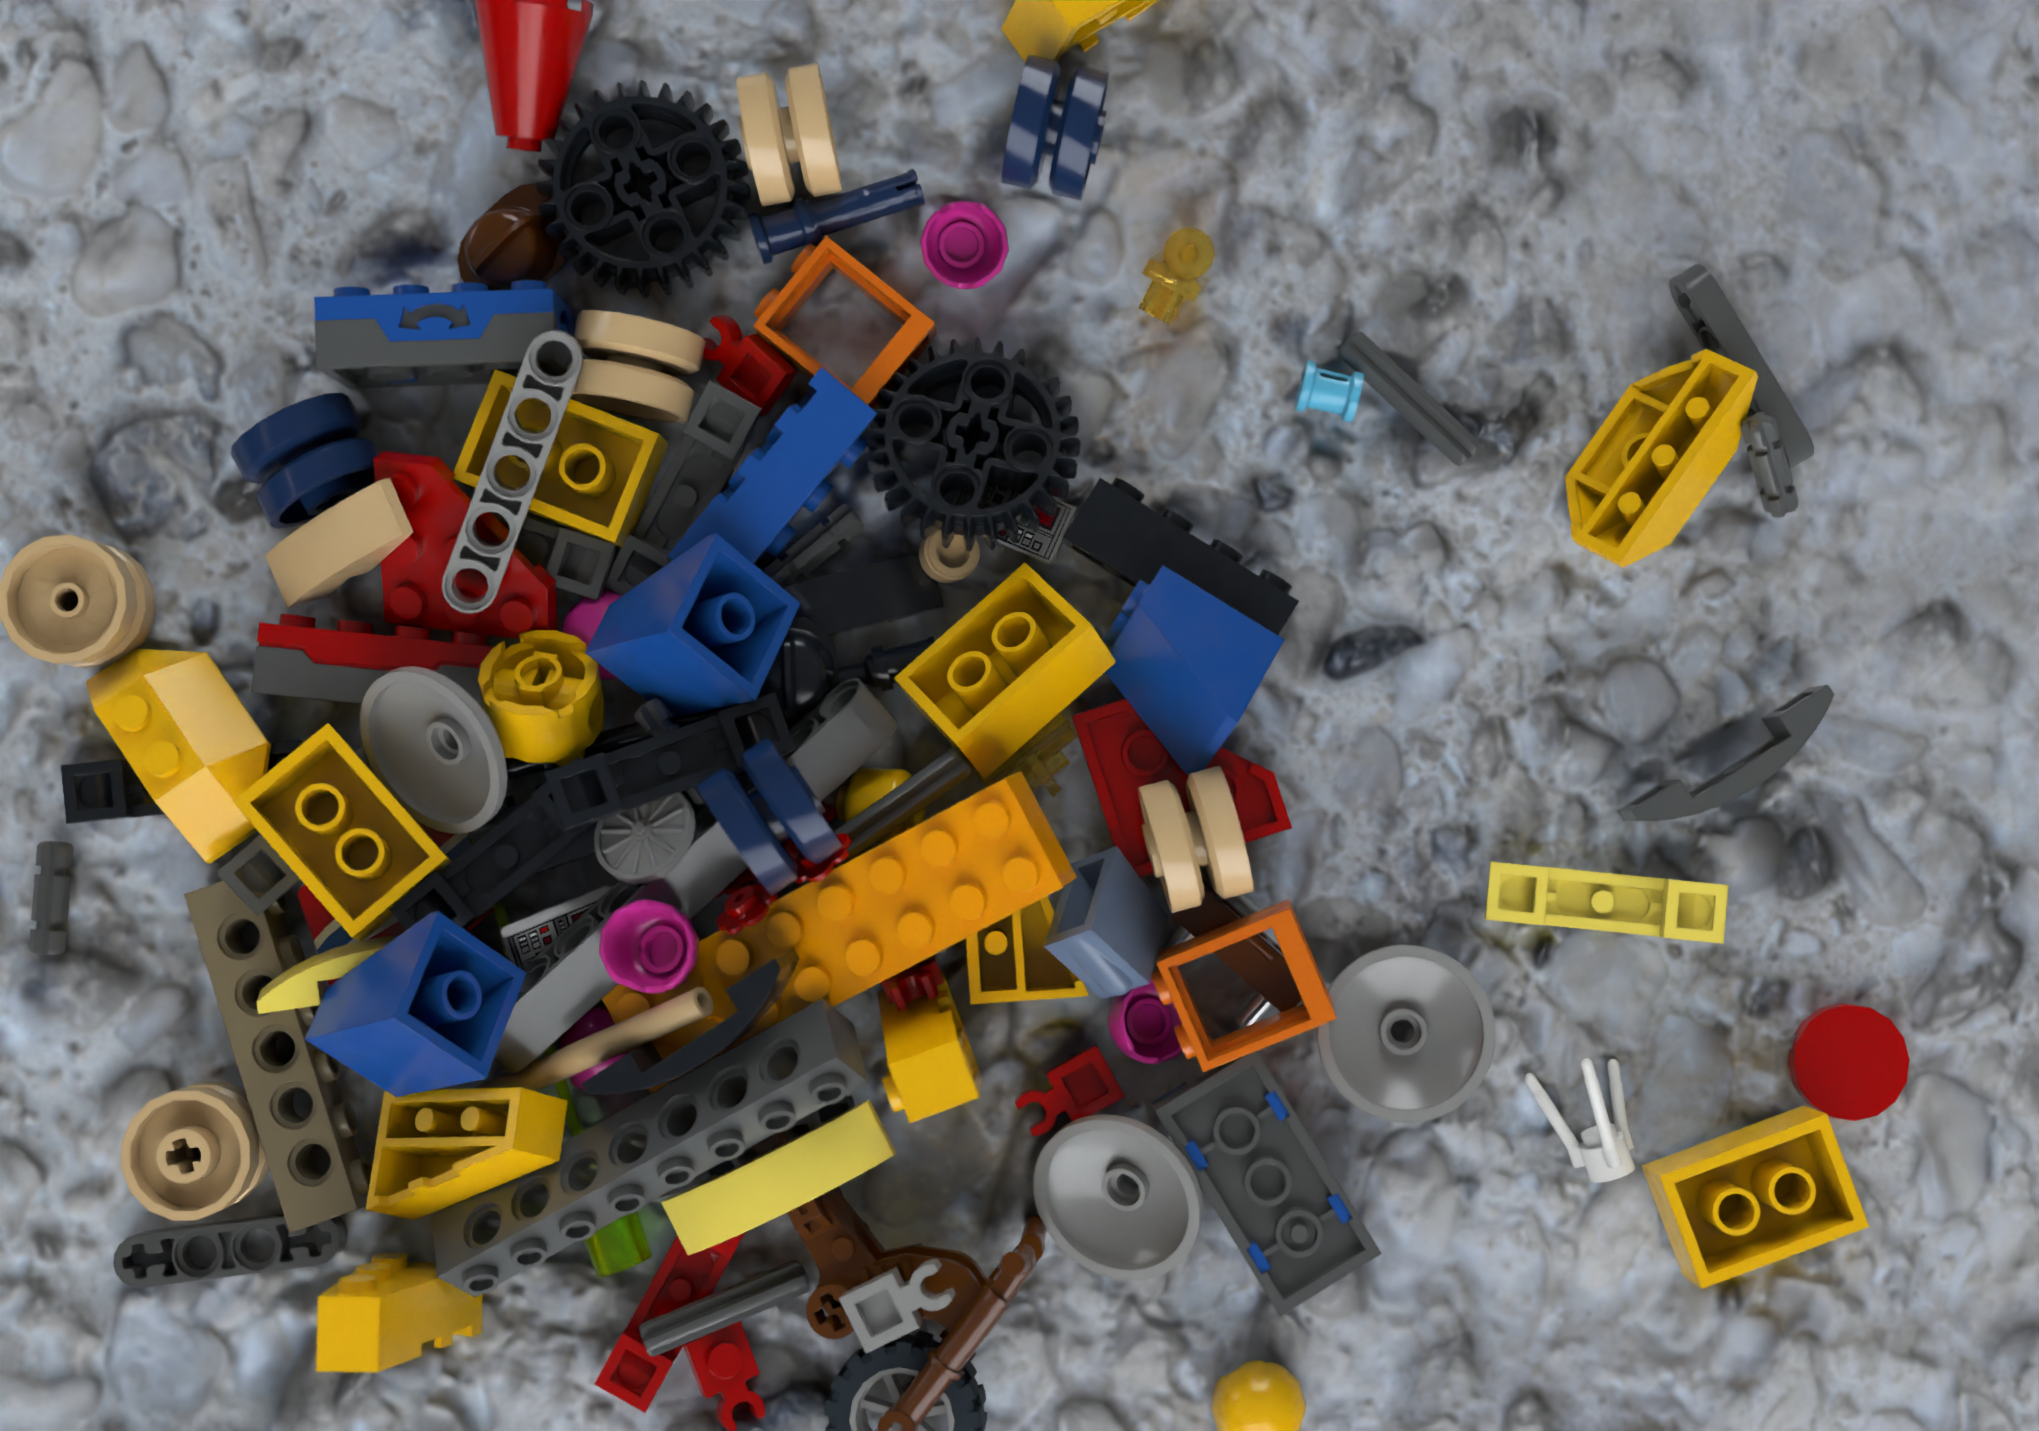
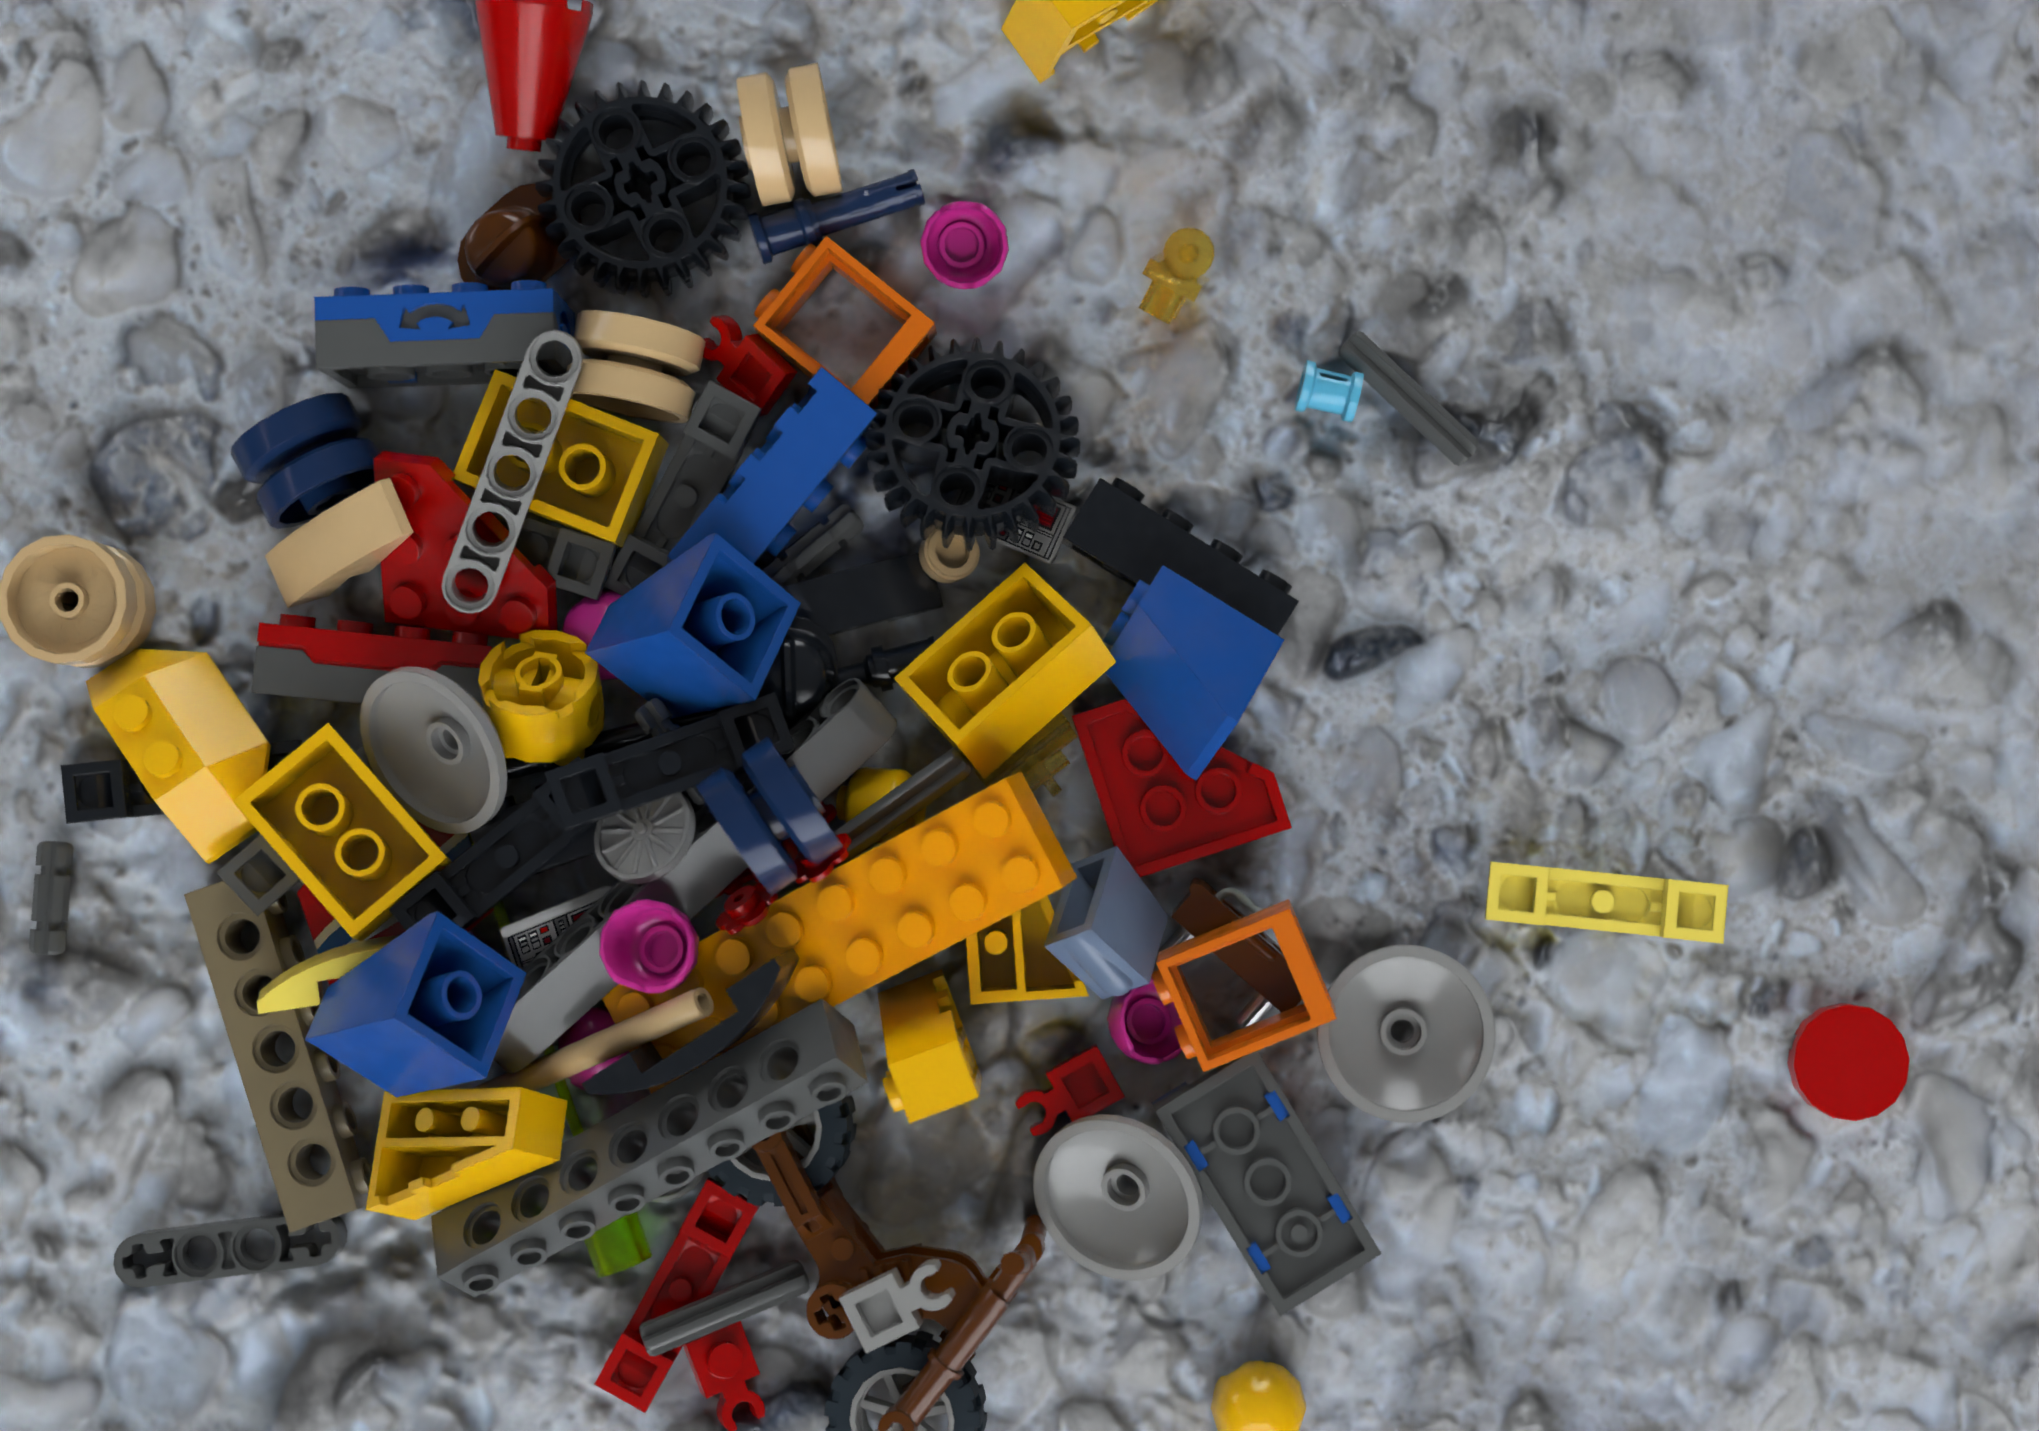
tan wheel [121,1082,270,1220] -> none
yellow wedge [316,1252,483,1372] -> none
light yellow slope [661,1099,896,1255] -> none
red plate [881,954,944,1011] -> none
dark blue wheel [1002,54,1109,200] -> none
tan wheel [1137,766,1253,913] -> none
white plant [1524,1058,1635,1183] -> none
yellow wedge [1565,349,1758,568] -> none
dark grey slope [1617,685,1834,821] -> none
yellow brick [1641,1105,1869,1289] -> none
dark grey beam [1669,264,1814,469] -> none
dark grey axle [1741,411,1799,518] -> none

